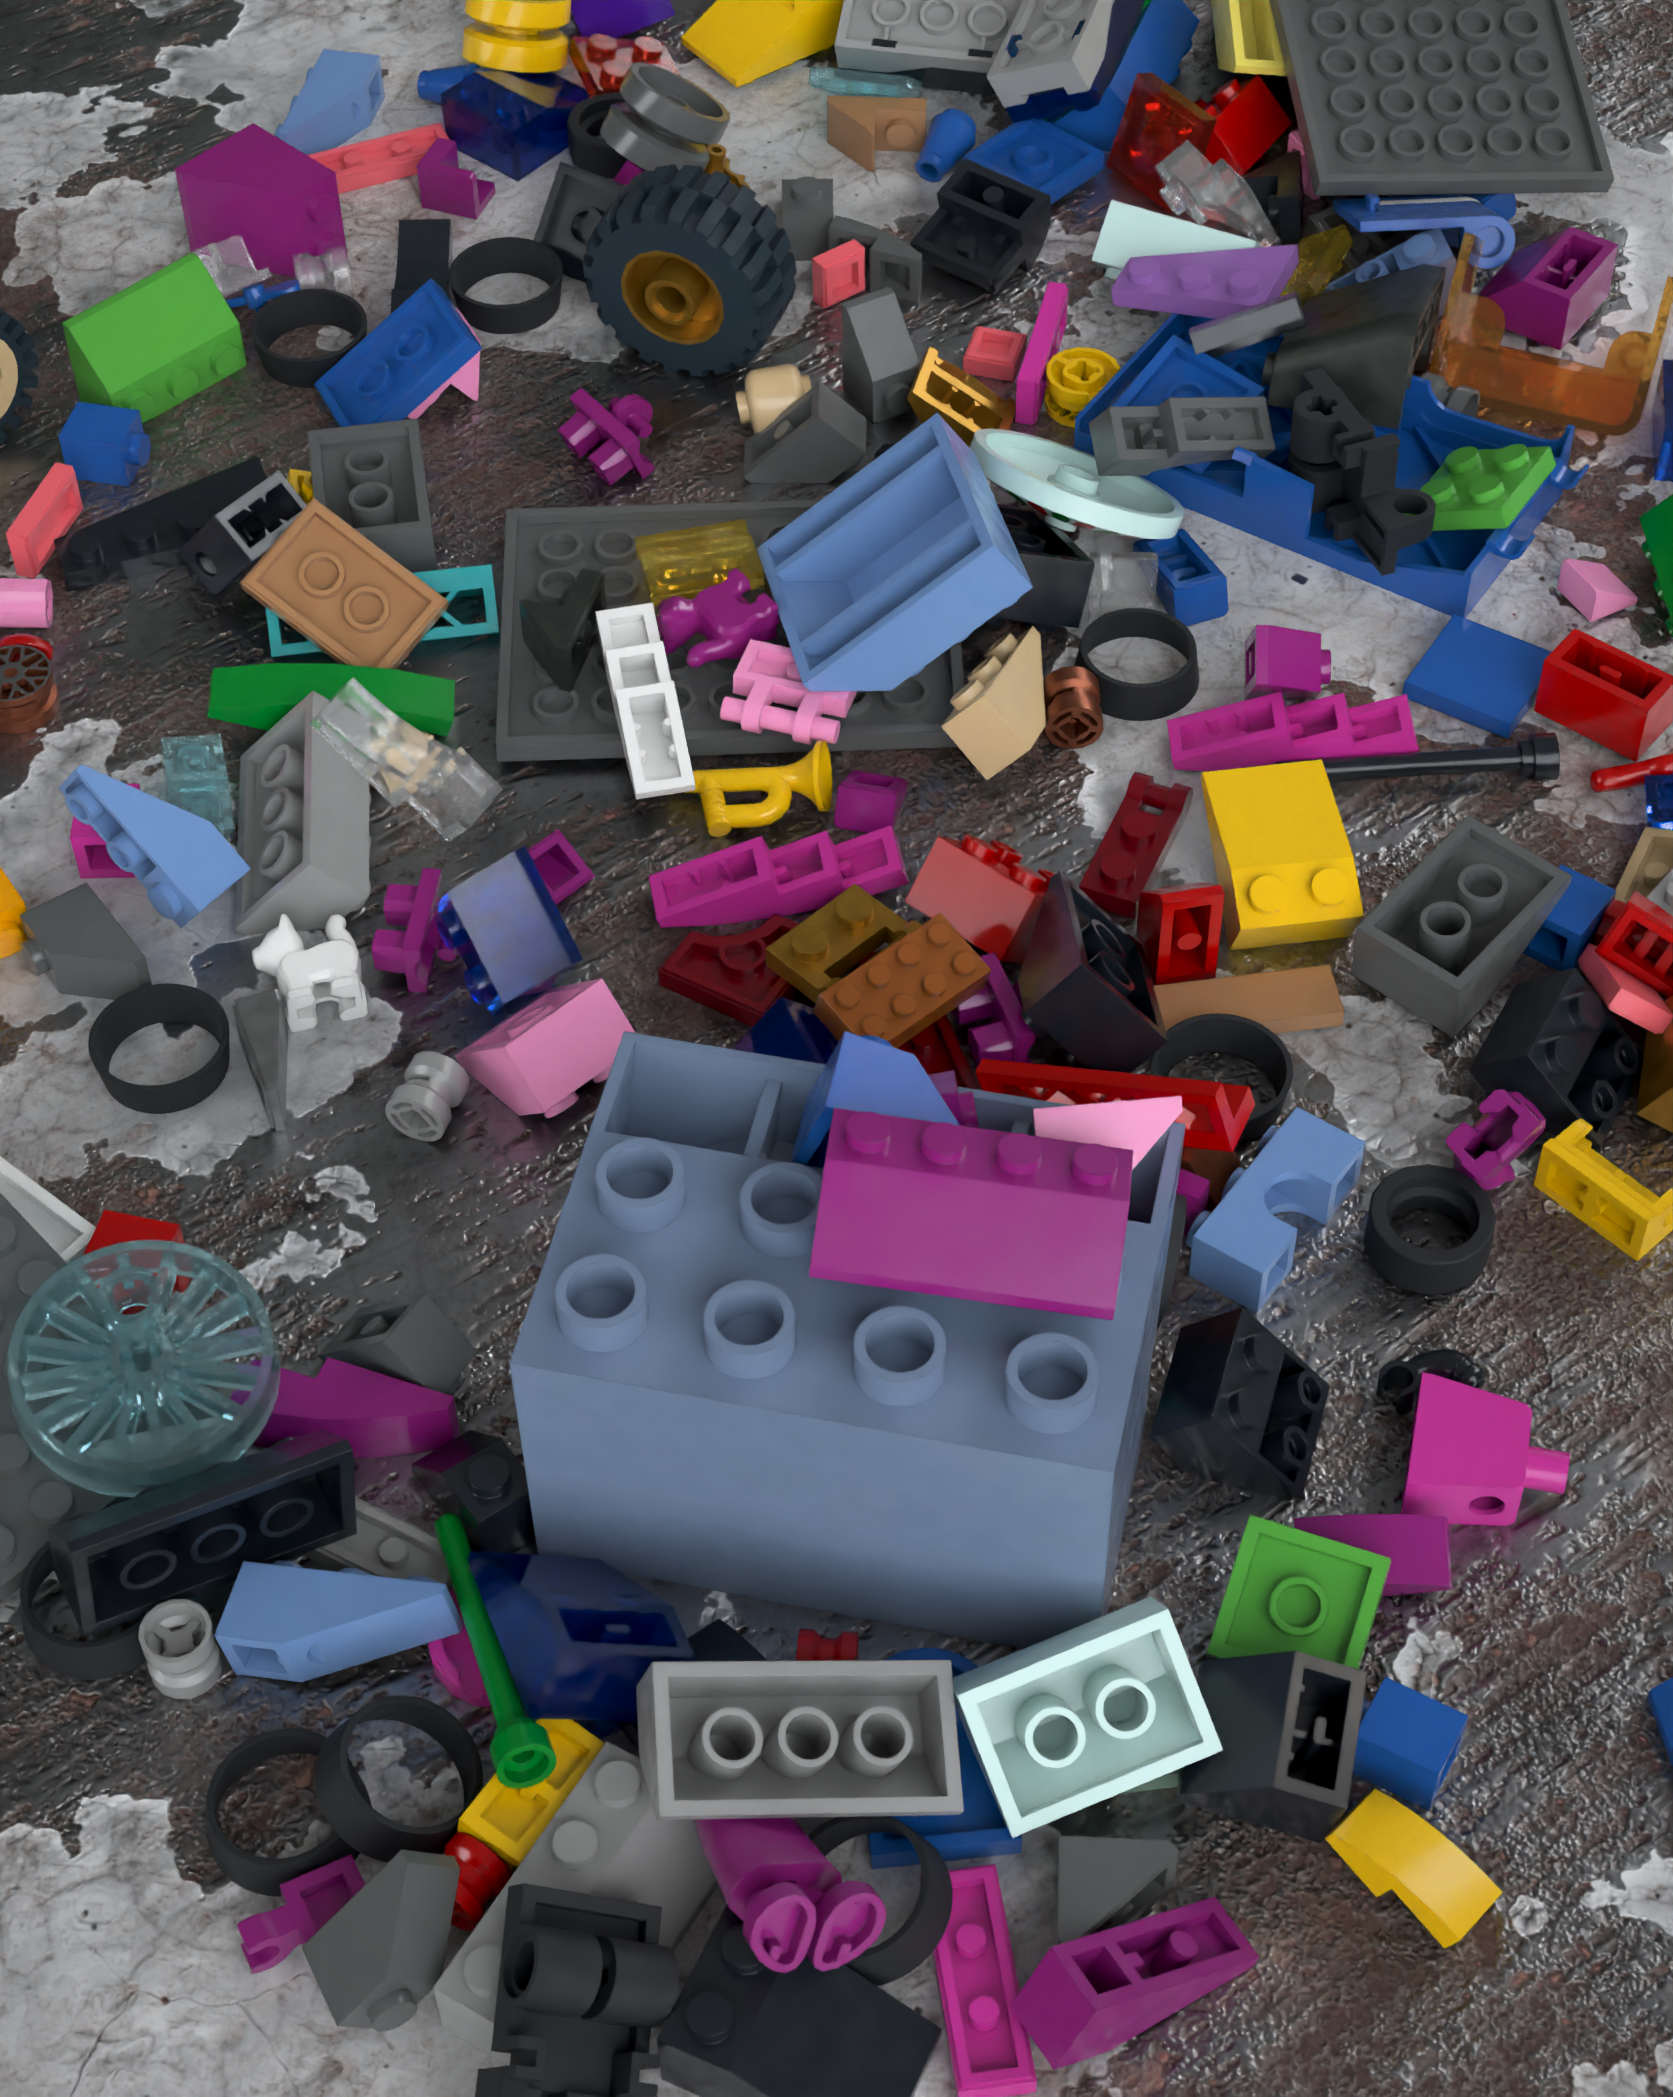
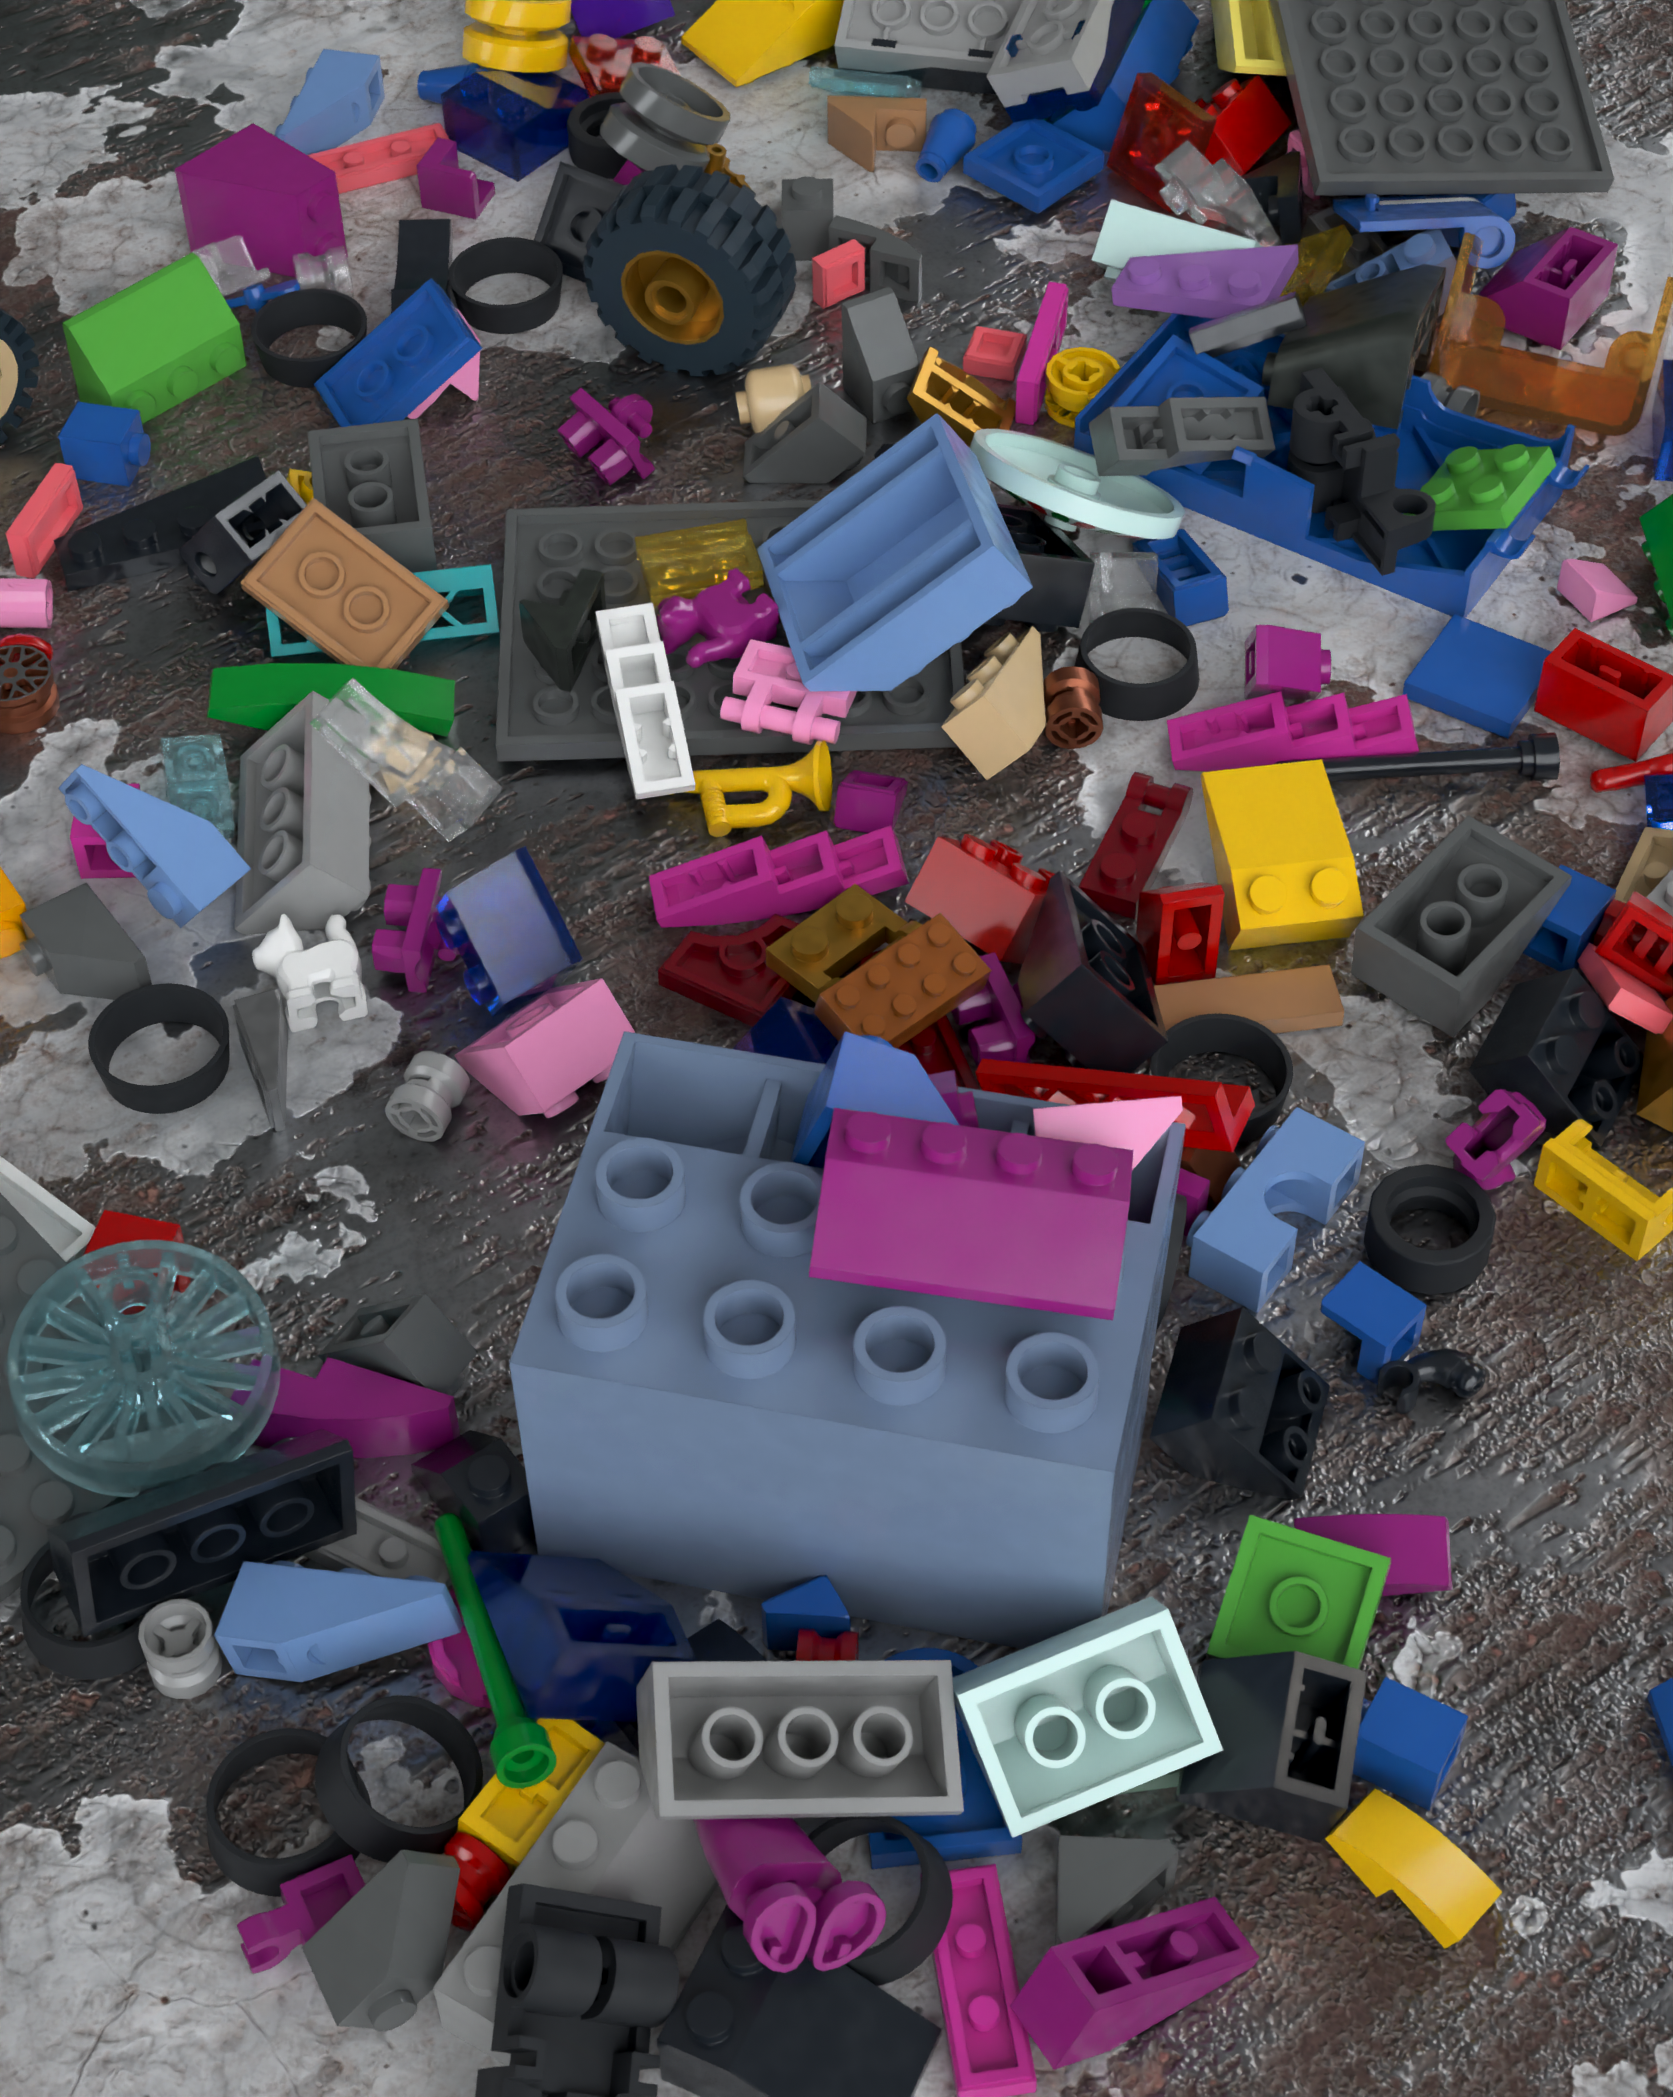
magenta slope [503,829,595,911] -> none
black brick [910,159,1051,293] -> none
dark pink torso [1400,1372,1570,1526] -> none
none -> blue slope [761,1575,851,1651]
none -> blue panel [1320,1261,1427,1385]

